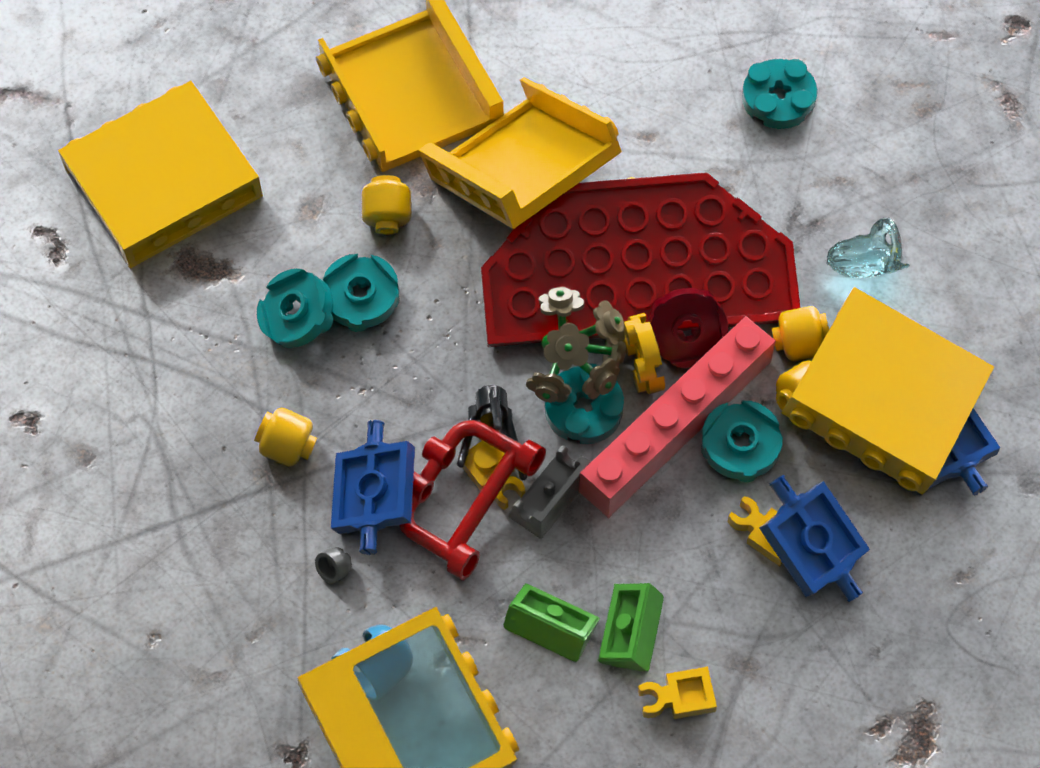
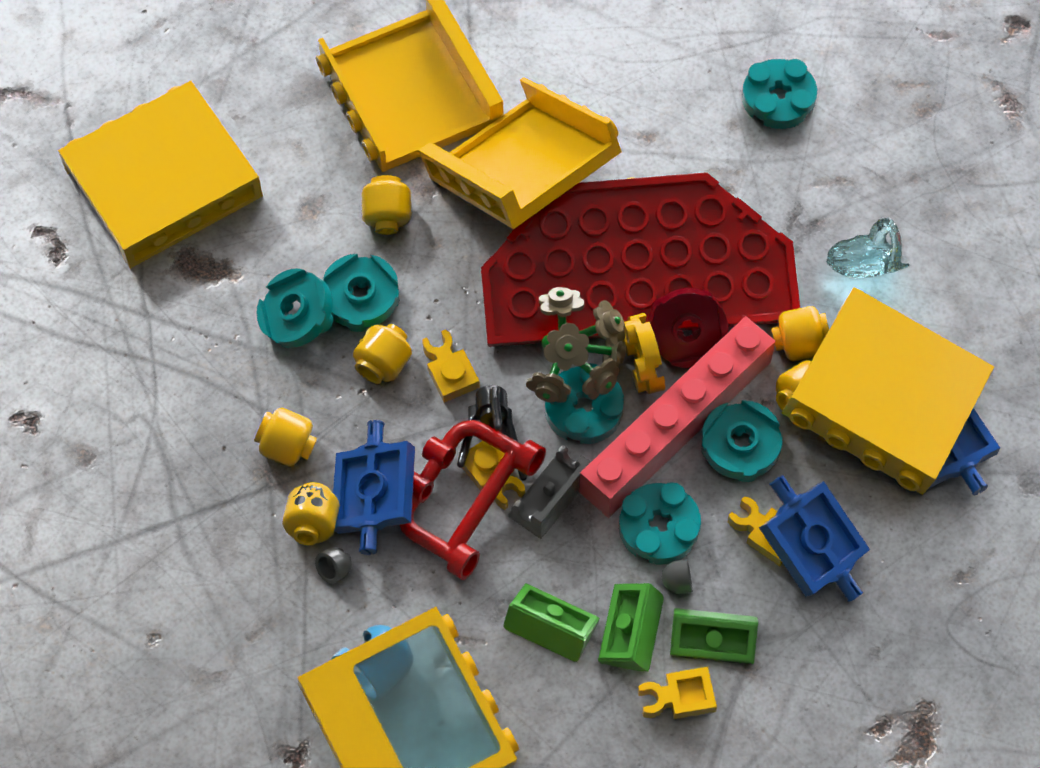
none -> yellow head [282,482,340,545]
none -> yellow head [353,324,412,384]
none -> yellow plate [422,329,480,403]
none -> teal plate [619,482,701,565]
none -> dark grey hinge [661,559,693,594]
none -> bright green slope [670,608,758,664]

